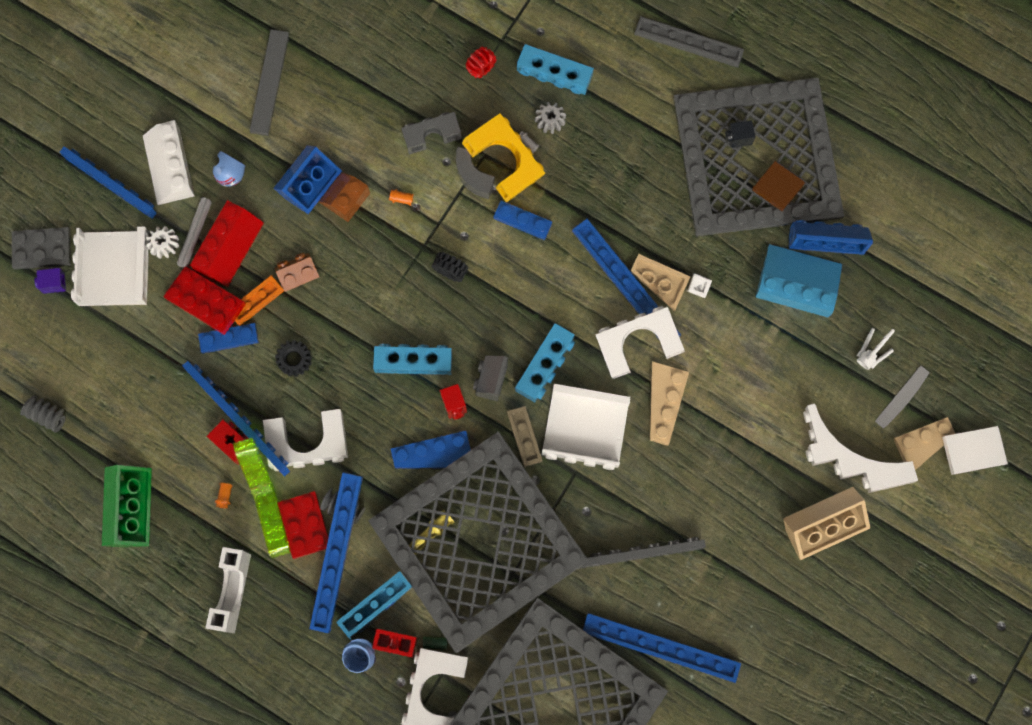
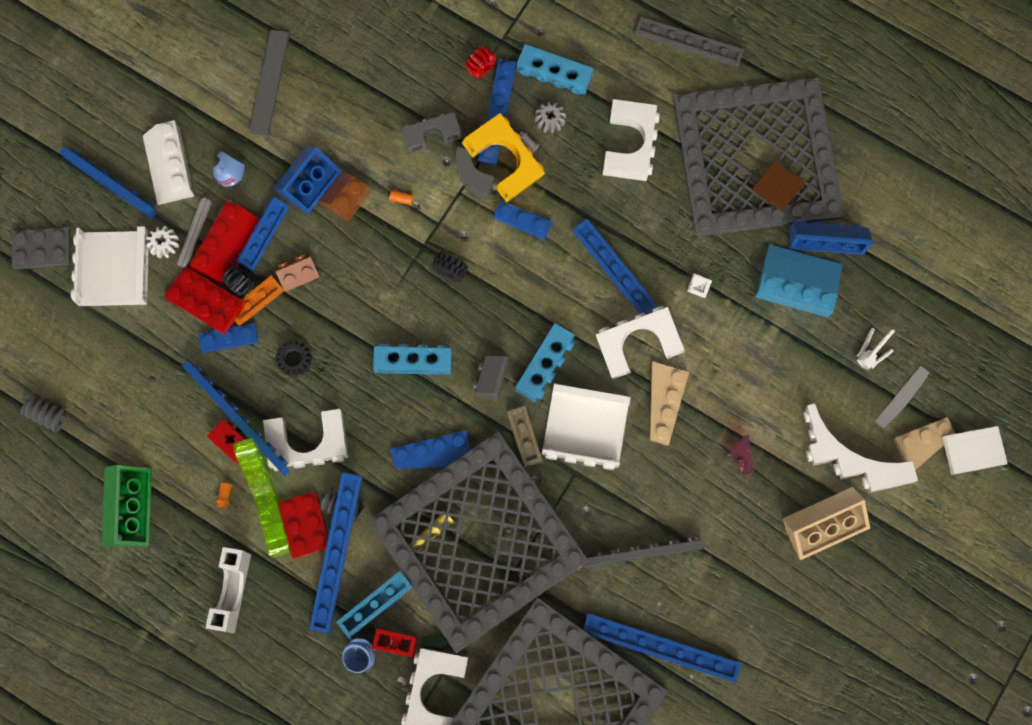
dark purple brick [34,268,66,294] -> none
red brick [440,384,467,420] -> none
tan wing [631,254,690,312] -> none
black brick [725,120,756,148] -> none
none -> black gear [222,265,255,297]
none -> blue plate [236,197,290,271]
none -> blue plate [478,59,517,166]
none -> white arch [603,99,660,181]
none -> clear pink slope [725,435,753,477]

